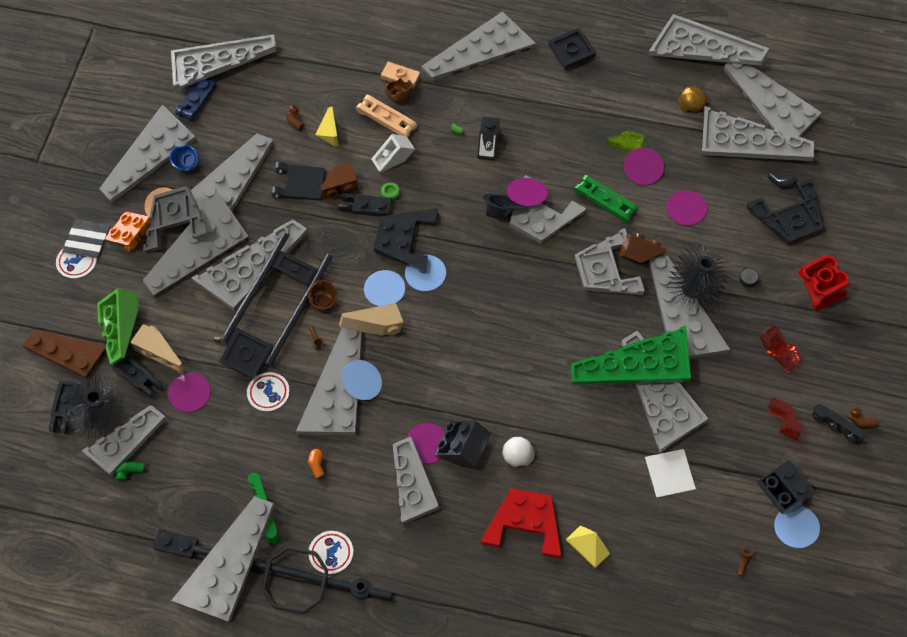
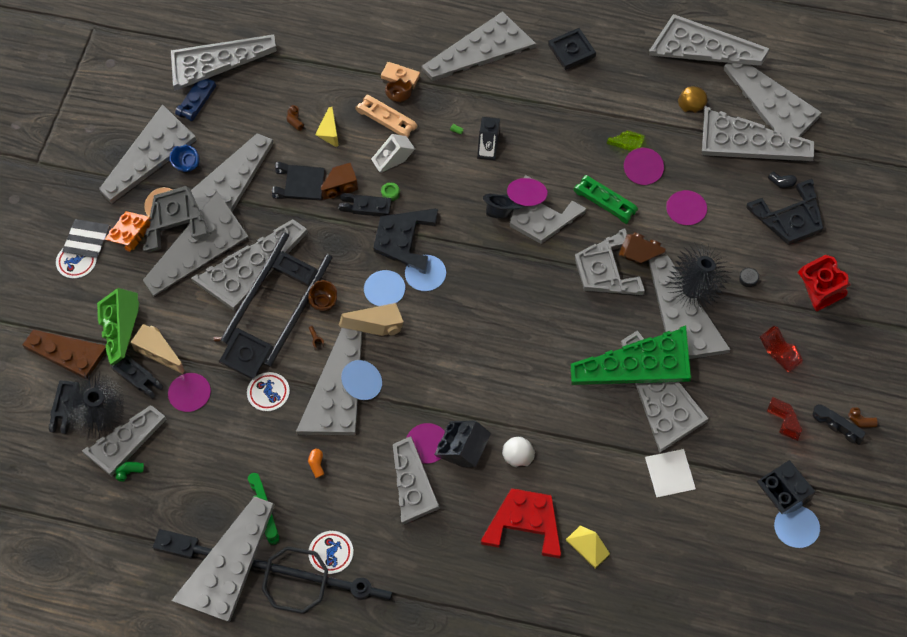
reddish brown hand [737,546,754,576] -> none

